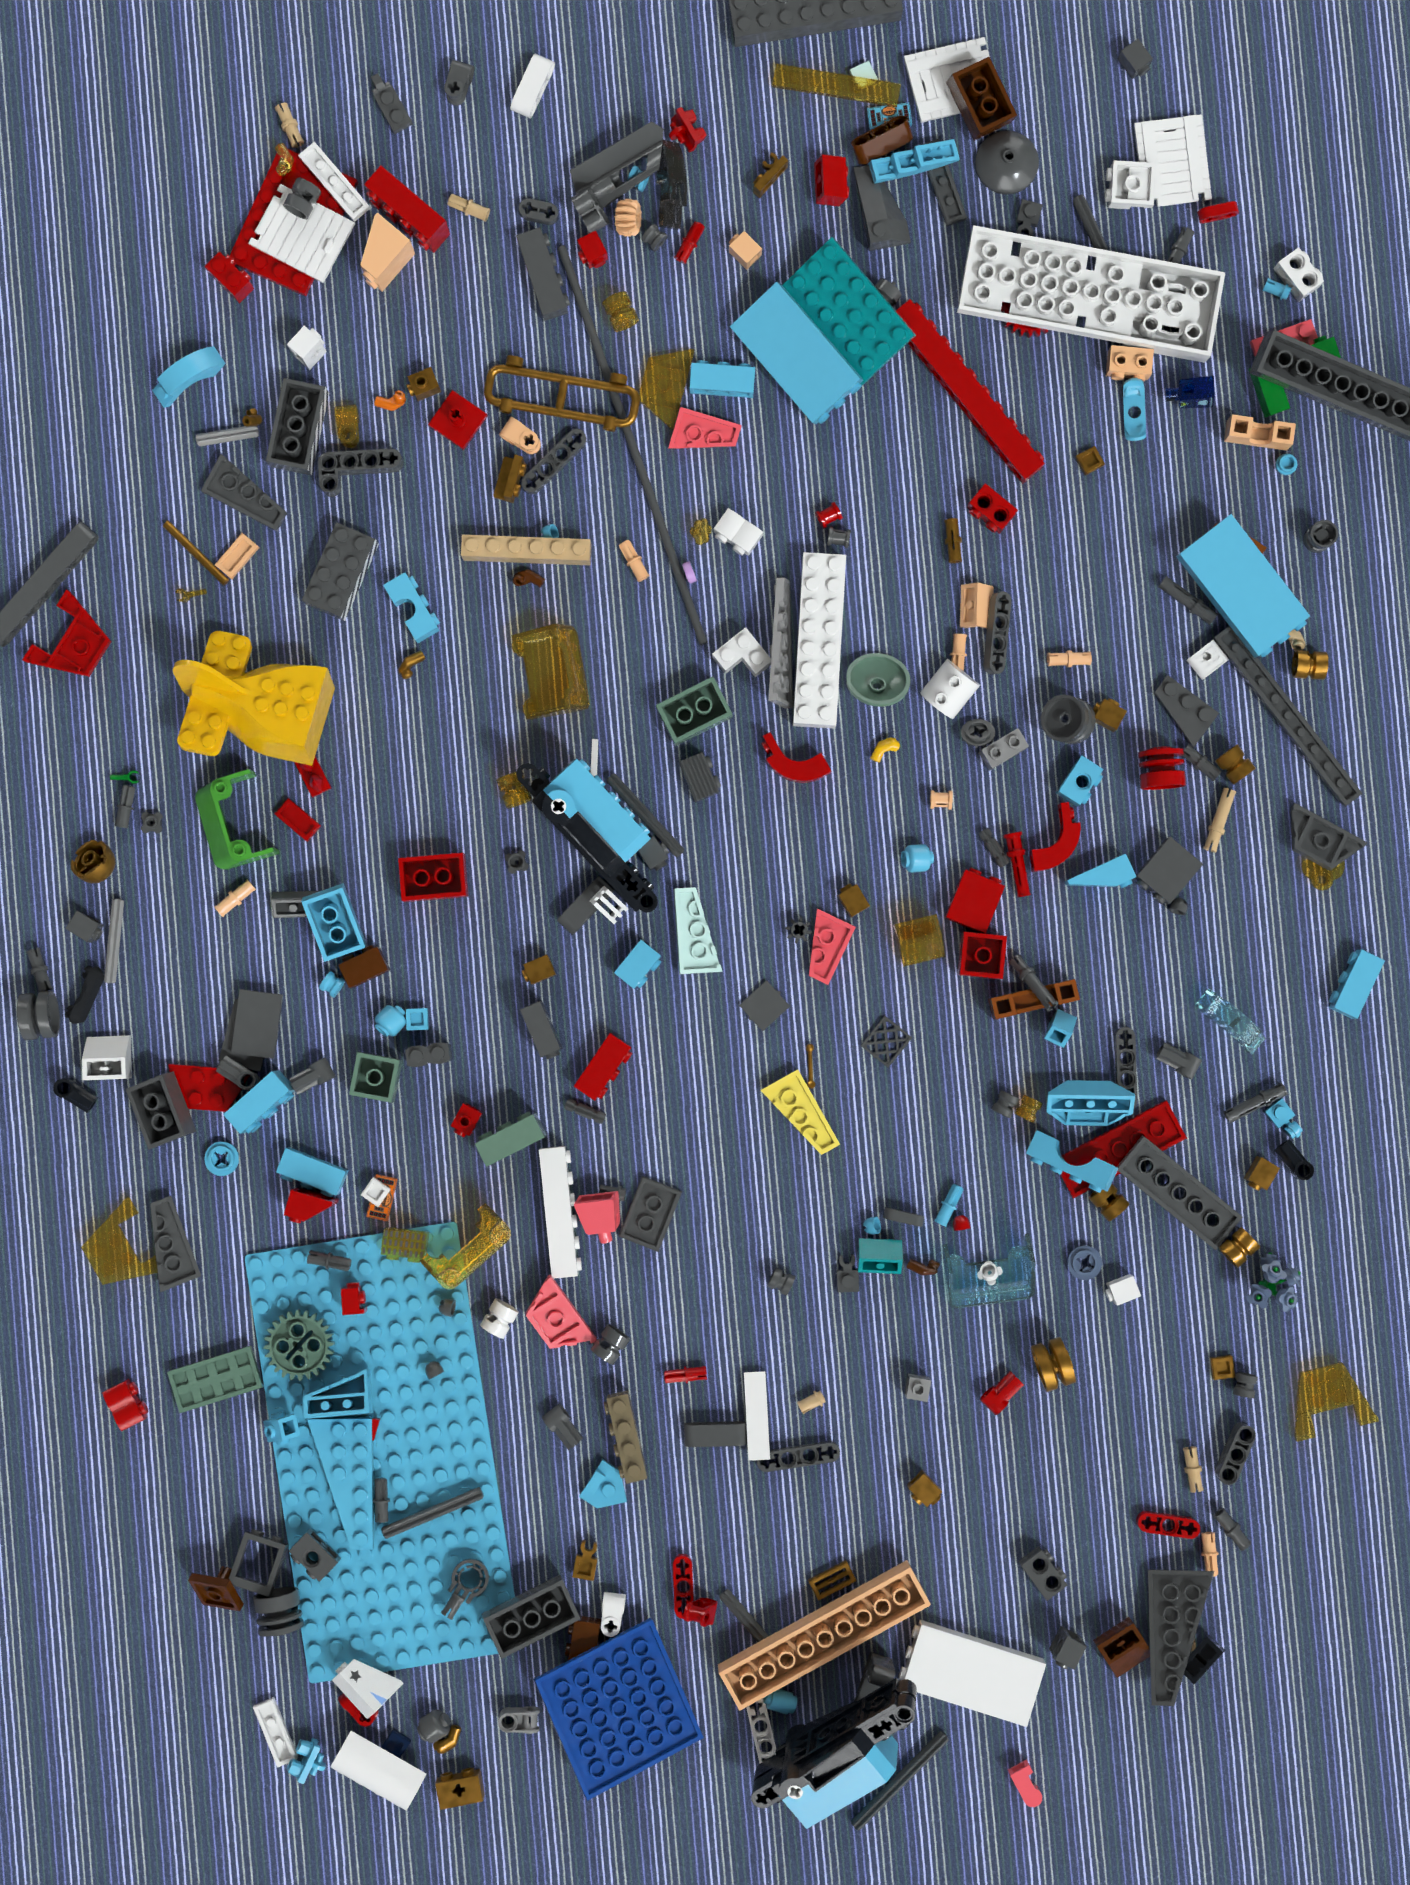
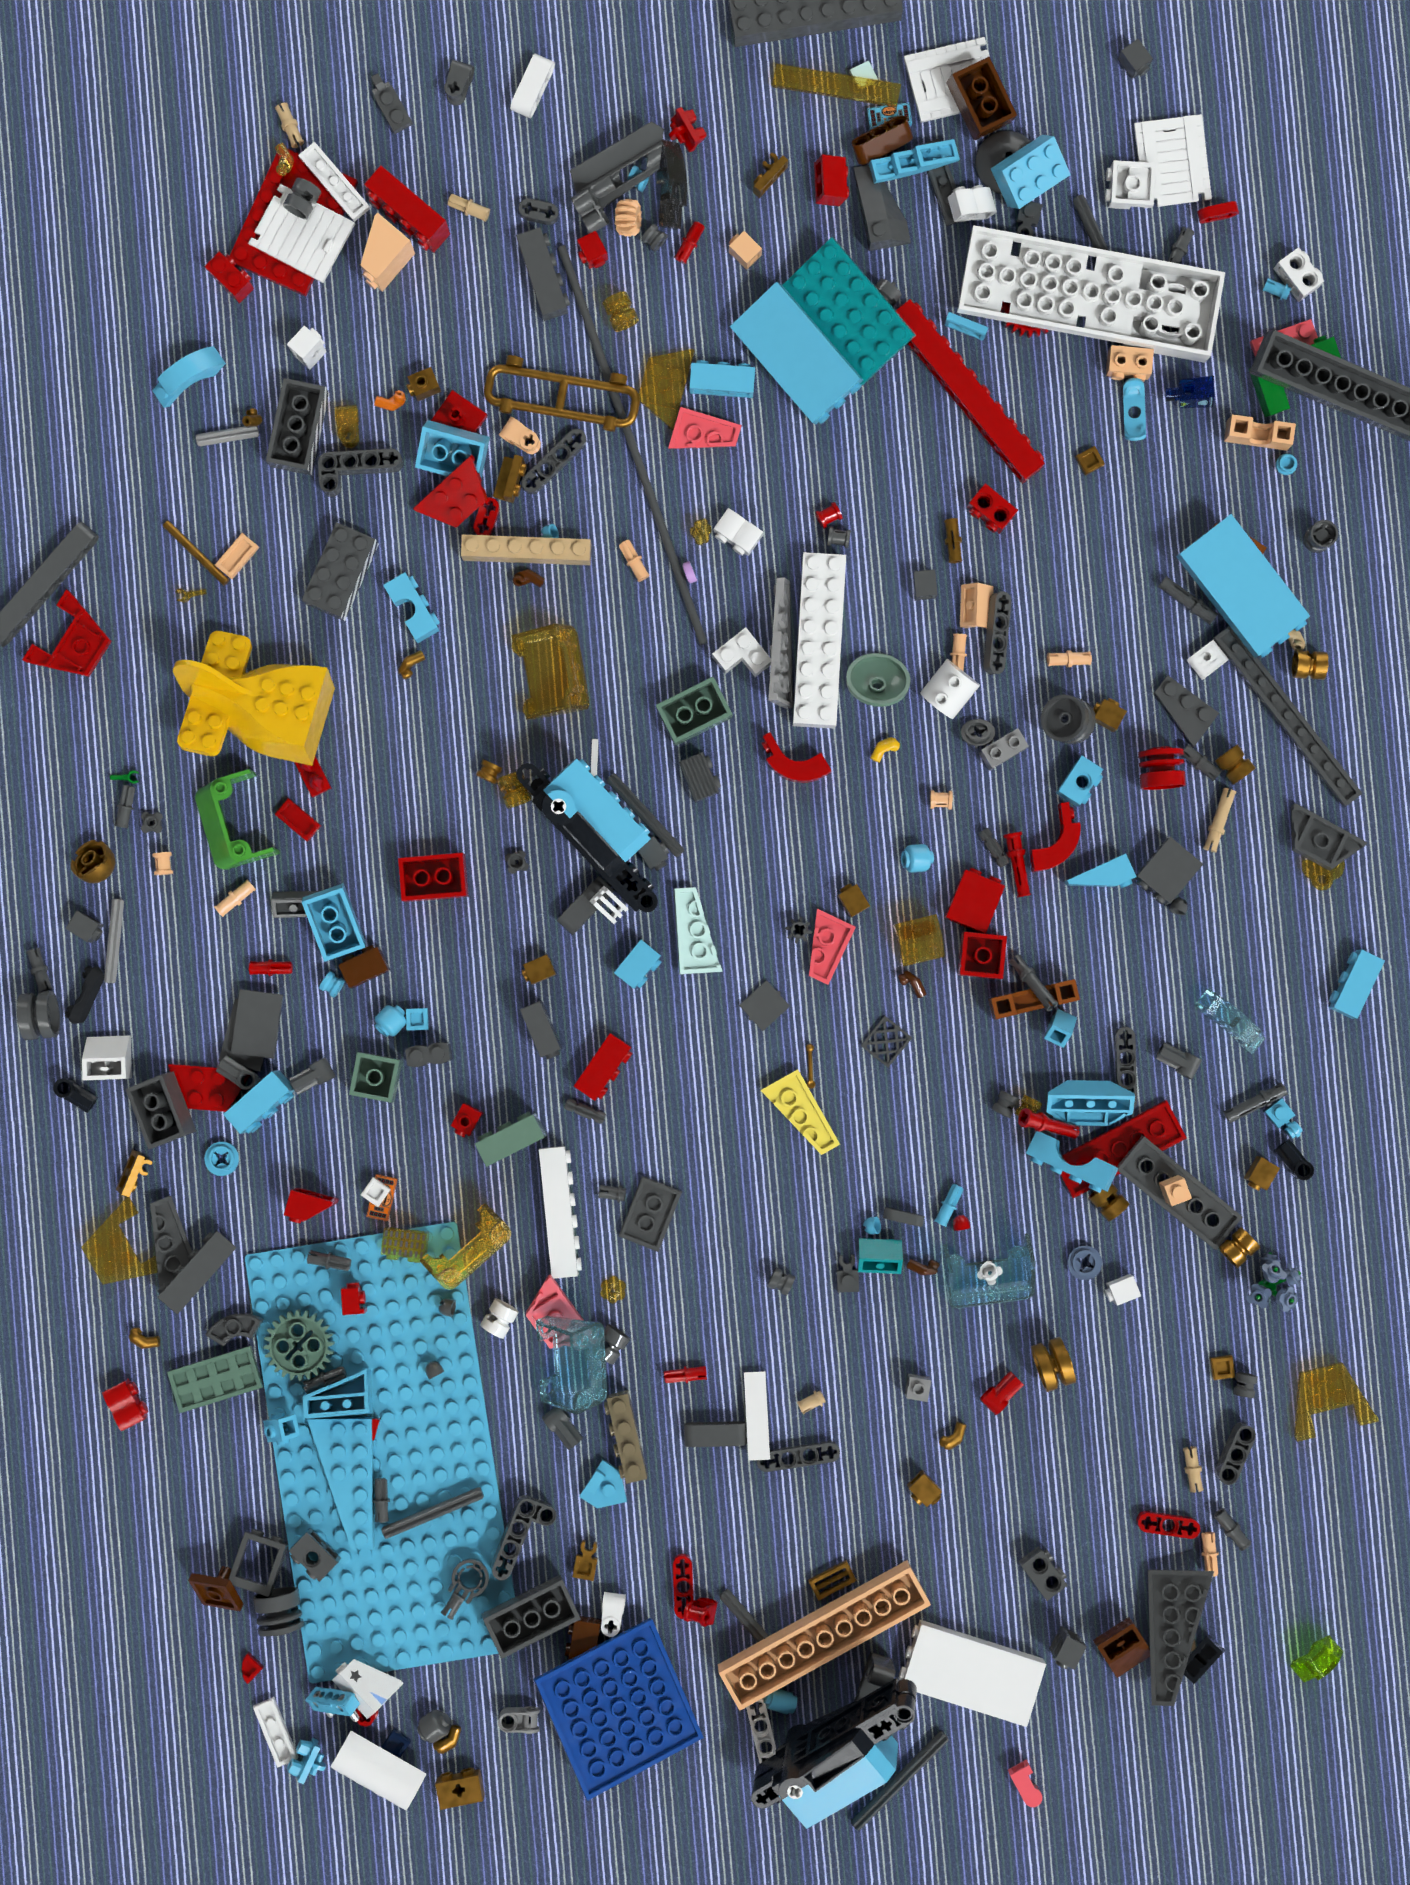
dark grey wing [201,454,287,532] -> none
medium azure brick [276,1147,349,1197] -> none
coral torso [574,1191,620,1244] -> none
none -> plate [116,1150,152,1197]
none -> pearl gold arm [128,1328,160,1349]
none -> light nougat bush [152,852,173,875]
none -> dark grey brick [157,1231,237,1314]
none -> dark grey tile [205,1313,264,1346]
none -> red tile [242,1652,264,1684]
none -> red axle [249,959,293,976]
none -> dark grey axle [303,1367,347,1394]
none -> medium azure piece [305,1687,360,1722]
none -> red wing [413,454,488,528]
none -> medium azure brick [415,420,490,478]
none -> red beam [473,497,500,536]
none -> pearl gold wheel [476,760,502,784]
none -> dark grey beam [491,1495,557,1580]
none -> clear light blue windscreen [536,1316,607,1415]
none -> clear yellow plant [600,1276,626,1304]
none -> reddish brown arm [898,971,927,998]
none -> dark grey panel [914,569,938,601]
none -> pearl gold arm [939,1422,967,1450]
none -> medium azure tile [944,312,989,340]
none -> white brick [948,185,997,222]
none -> medium azure brick [991,135,1071,209]
none -> red pin [1018,1108,1080,1139]
none -> light nougat brick [1159,1175,1192,1206]
none -> clear neon green brick [1290,1635,1343,1682]

